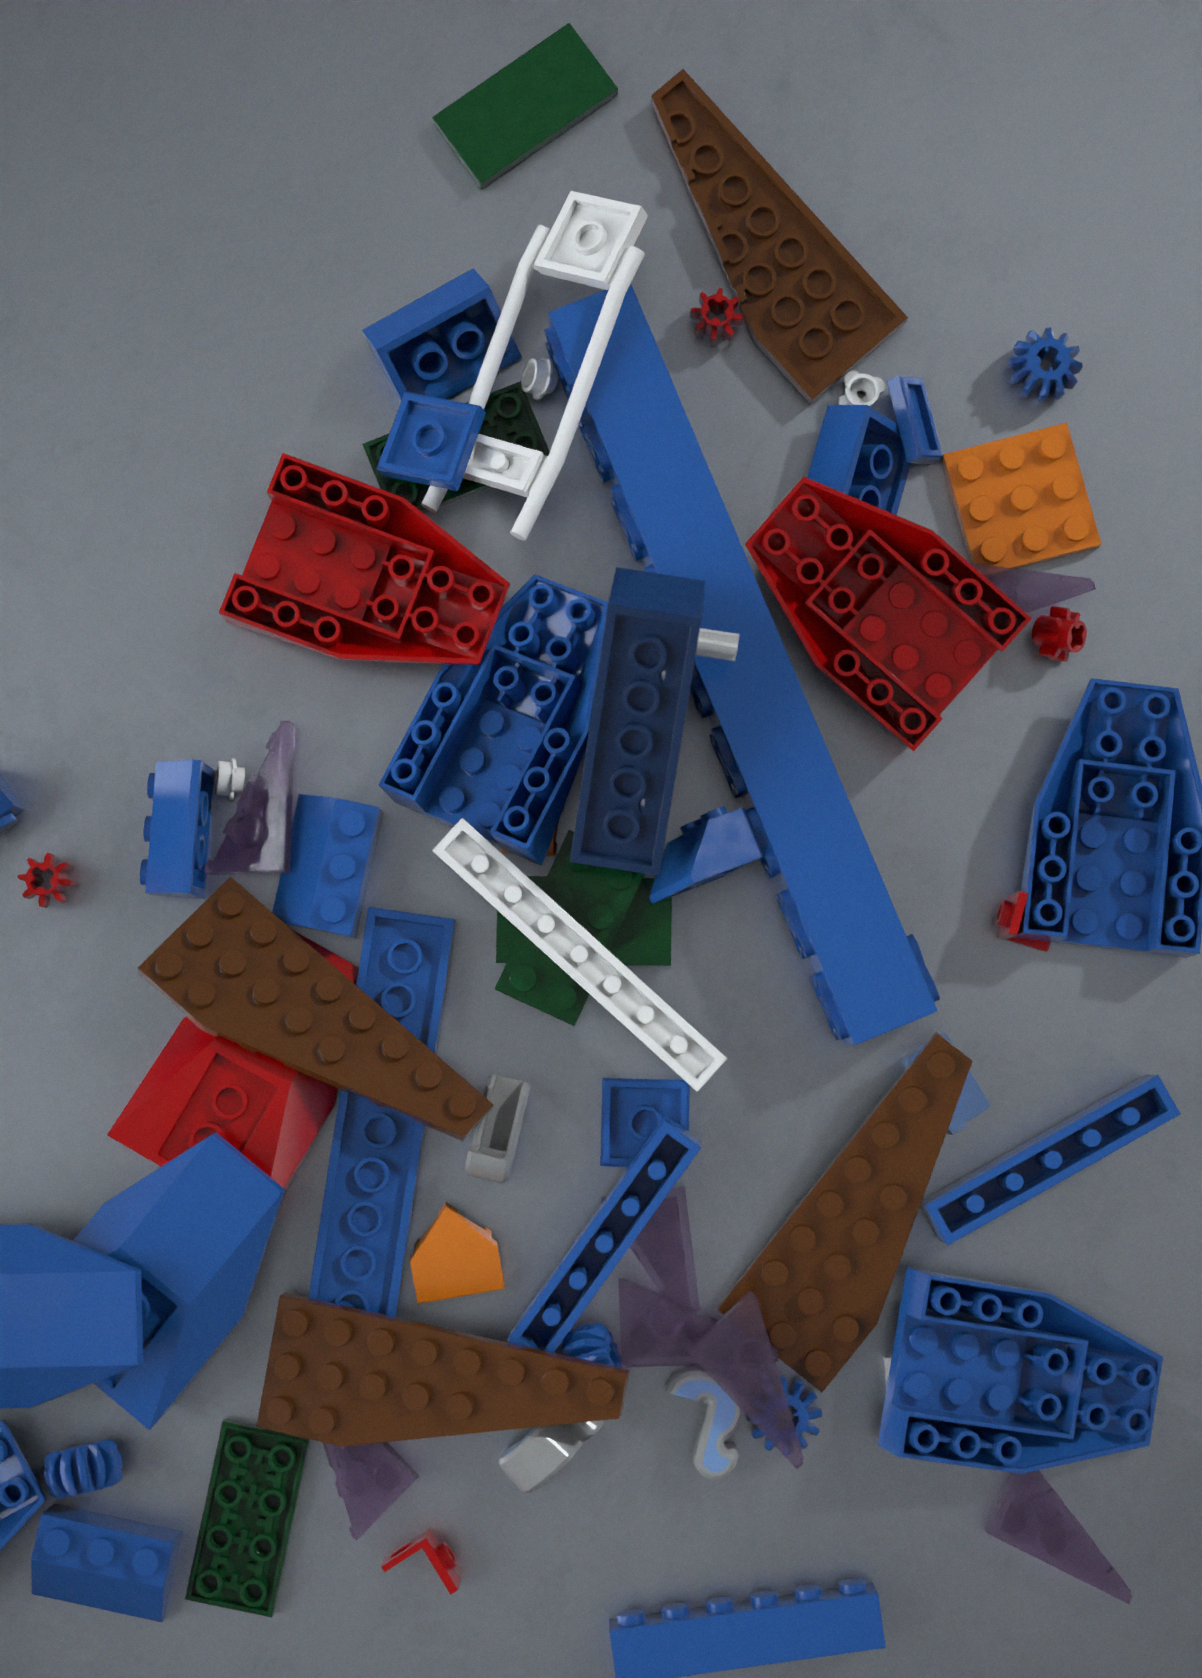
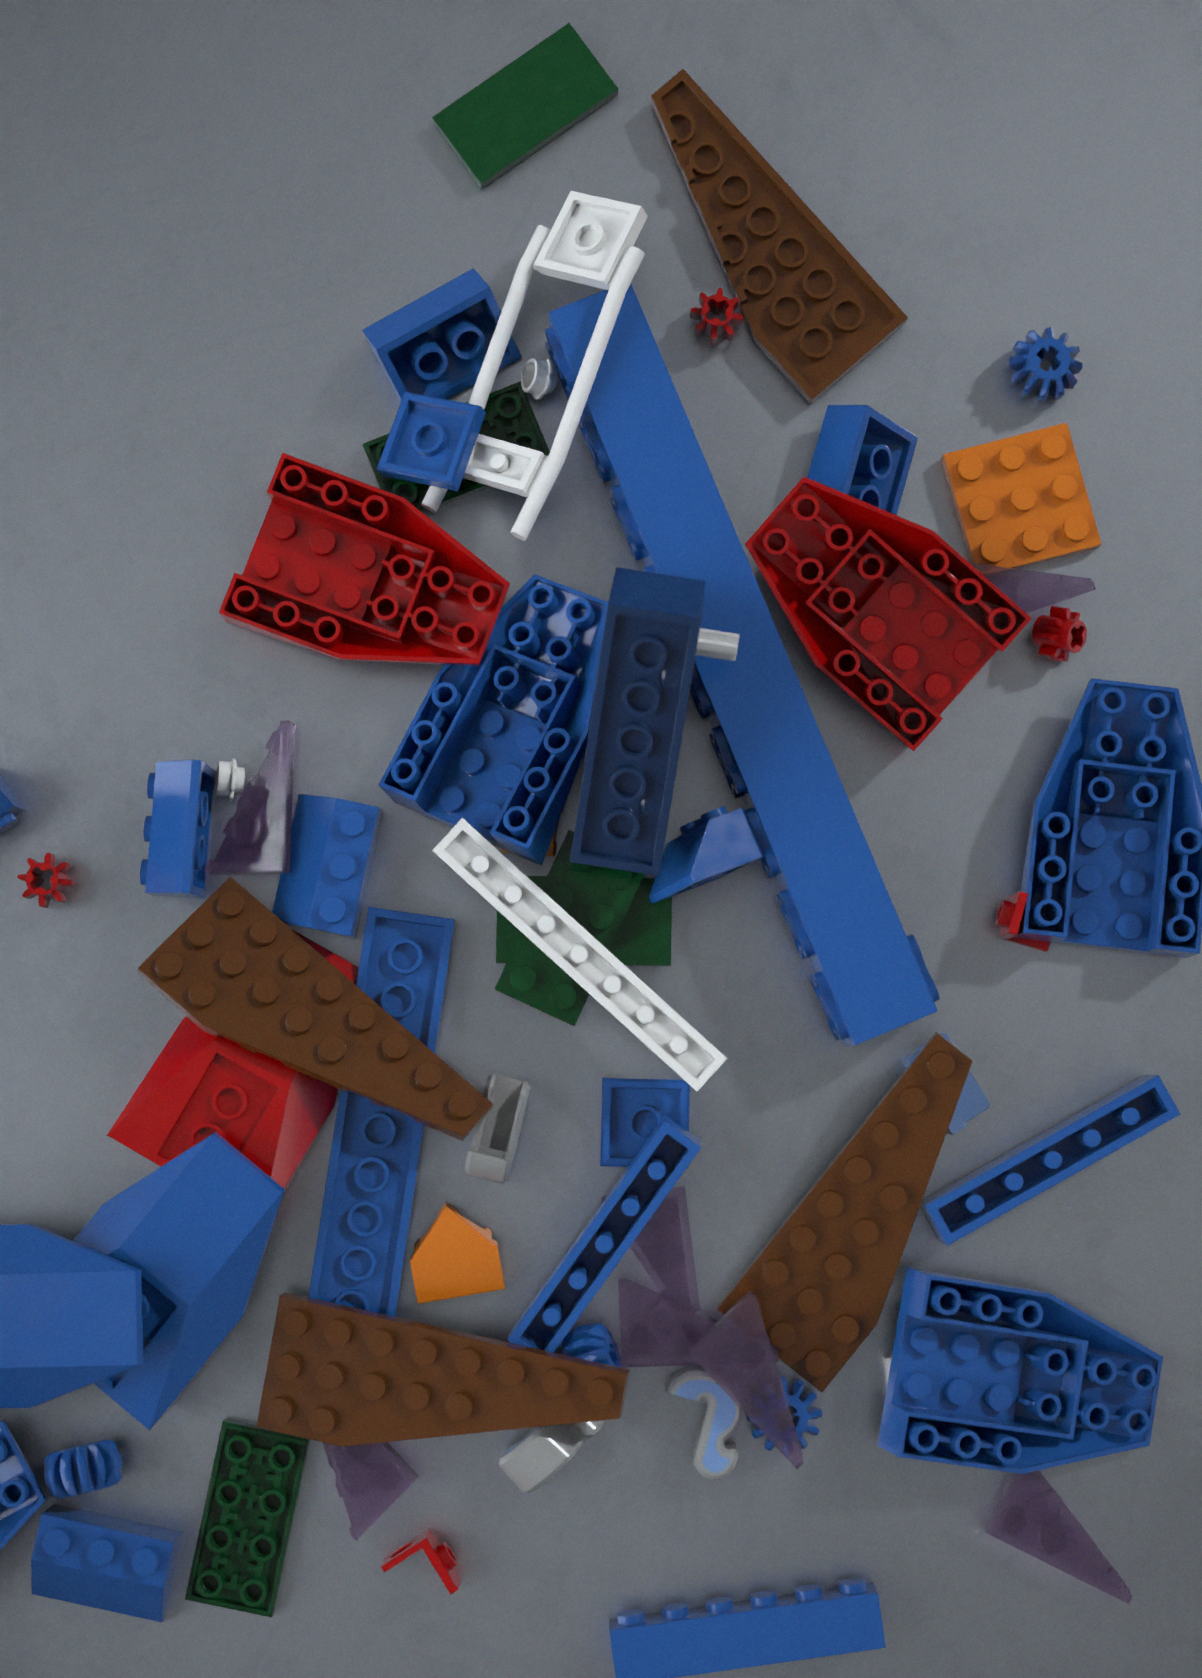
white plate [837,371,885,411] -> none
blue tile [887,375,943,464] -> none

